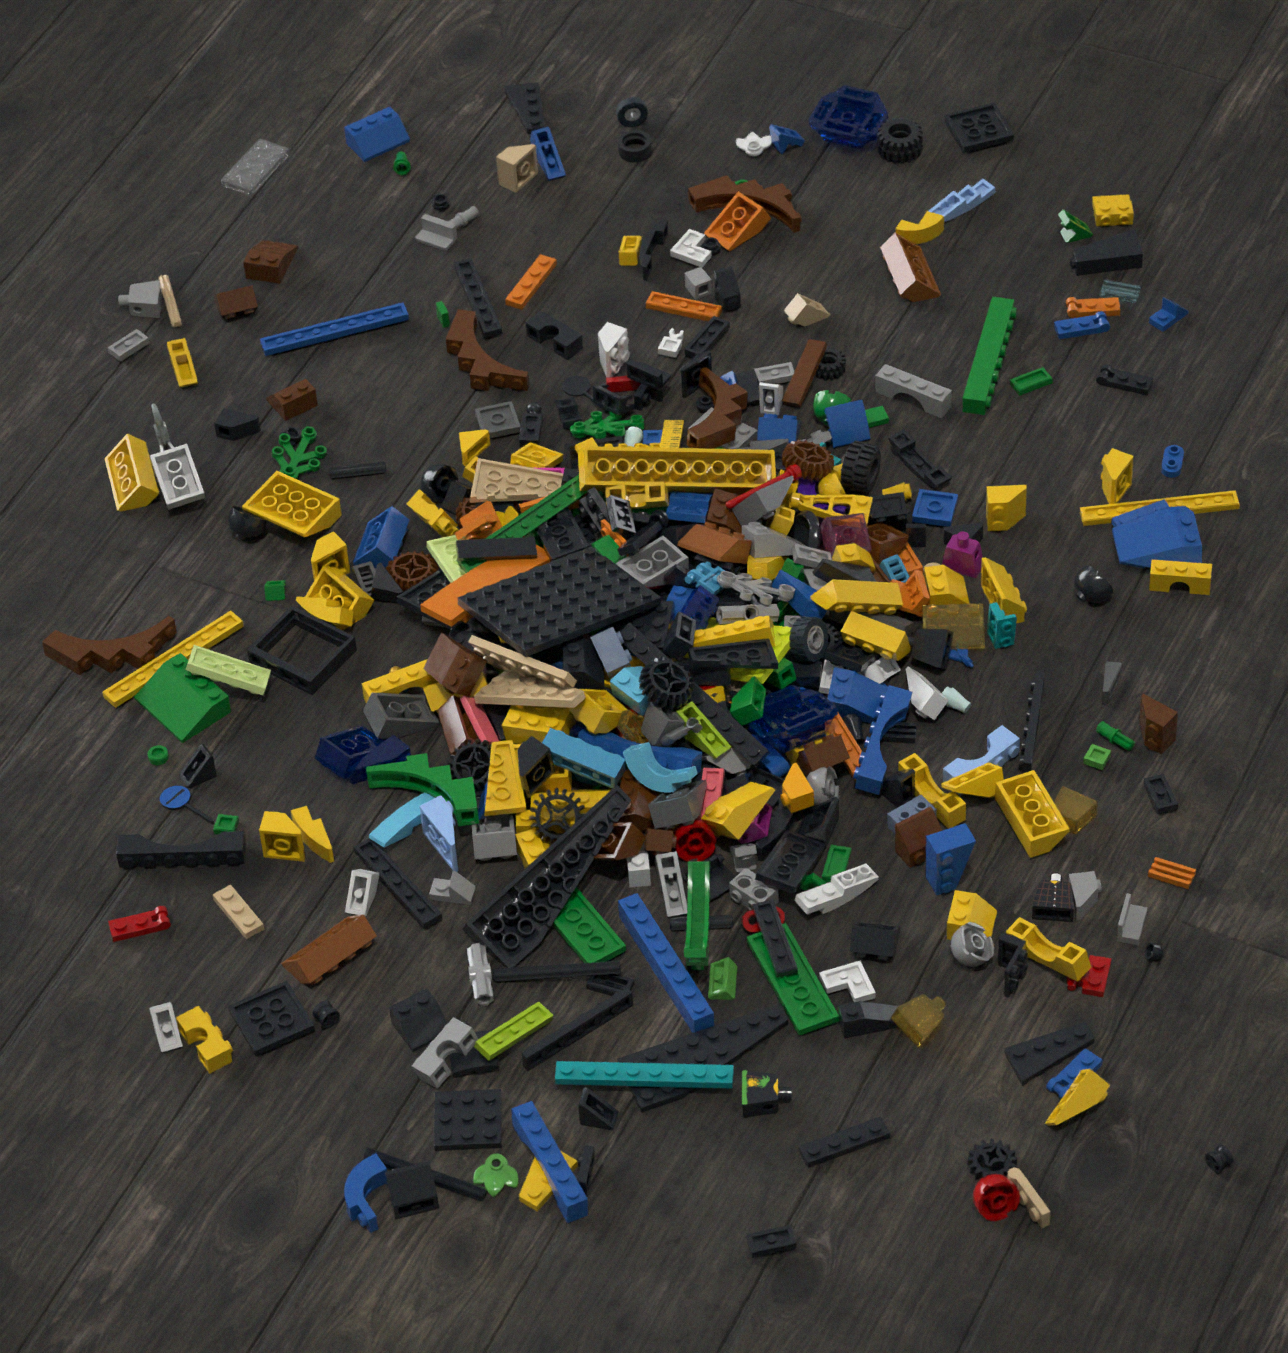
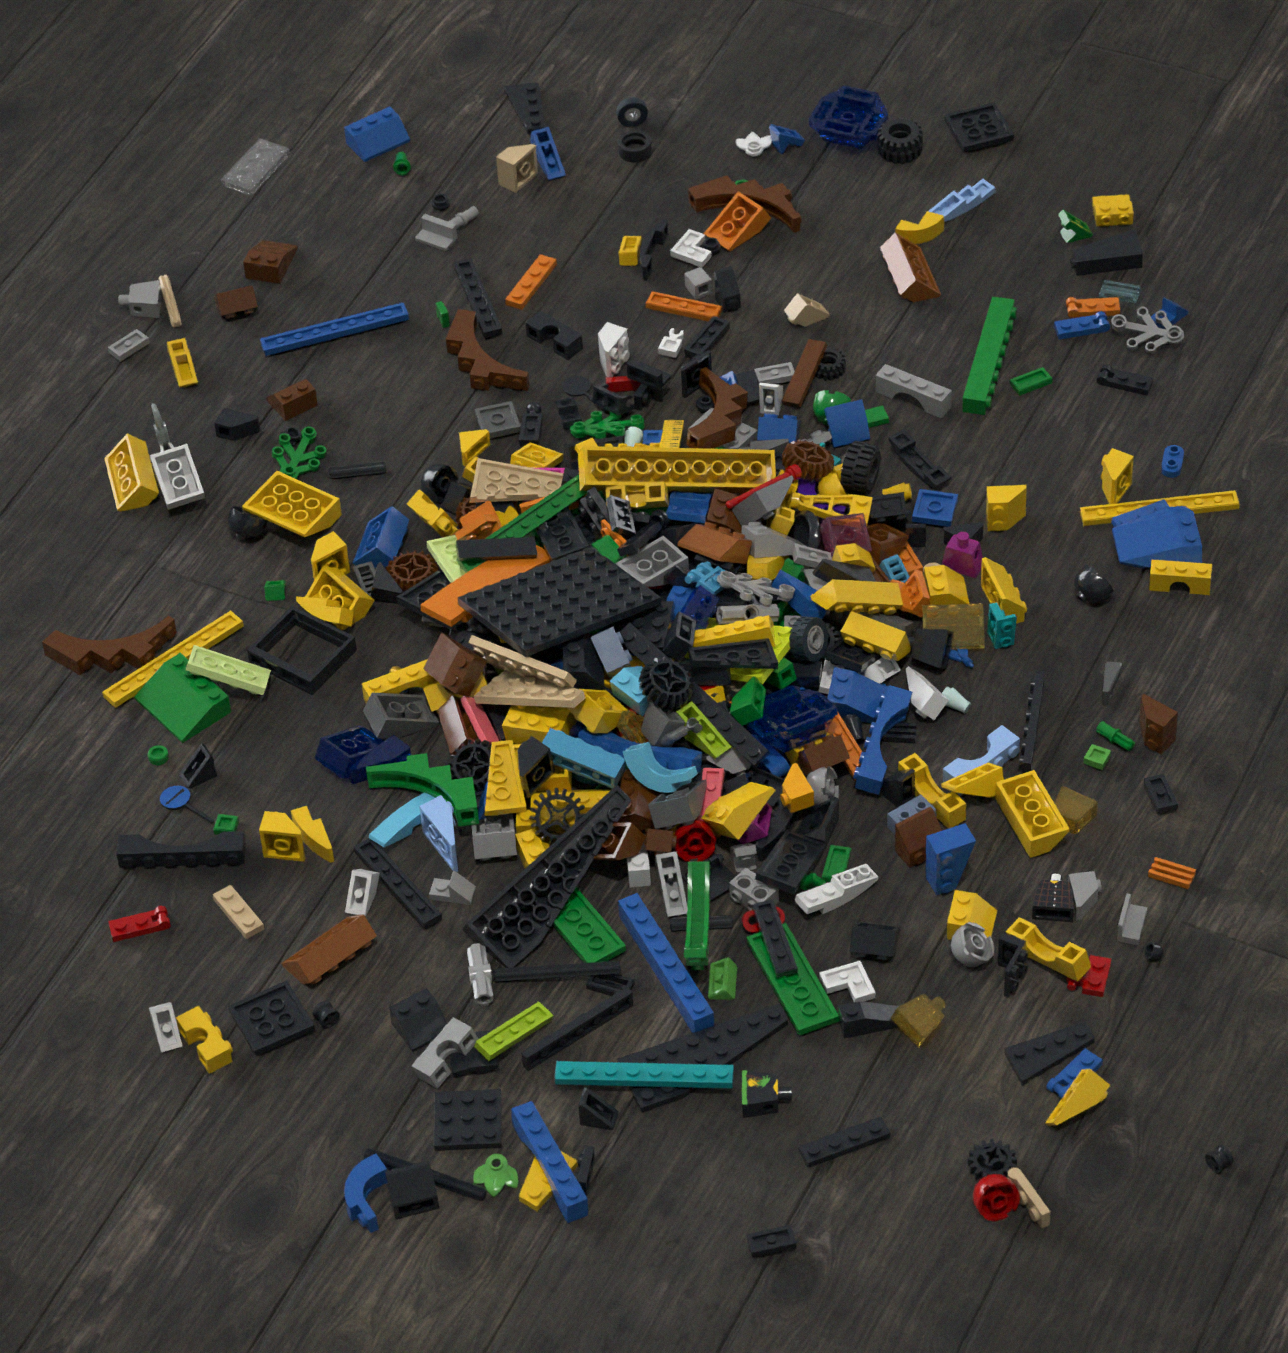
none -> light grey plant [1111,307,1184,355]

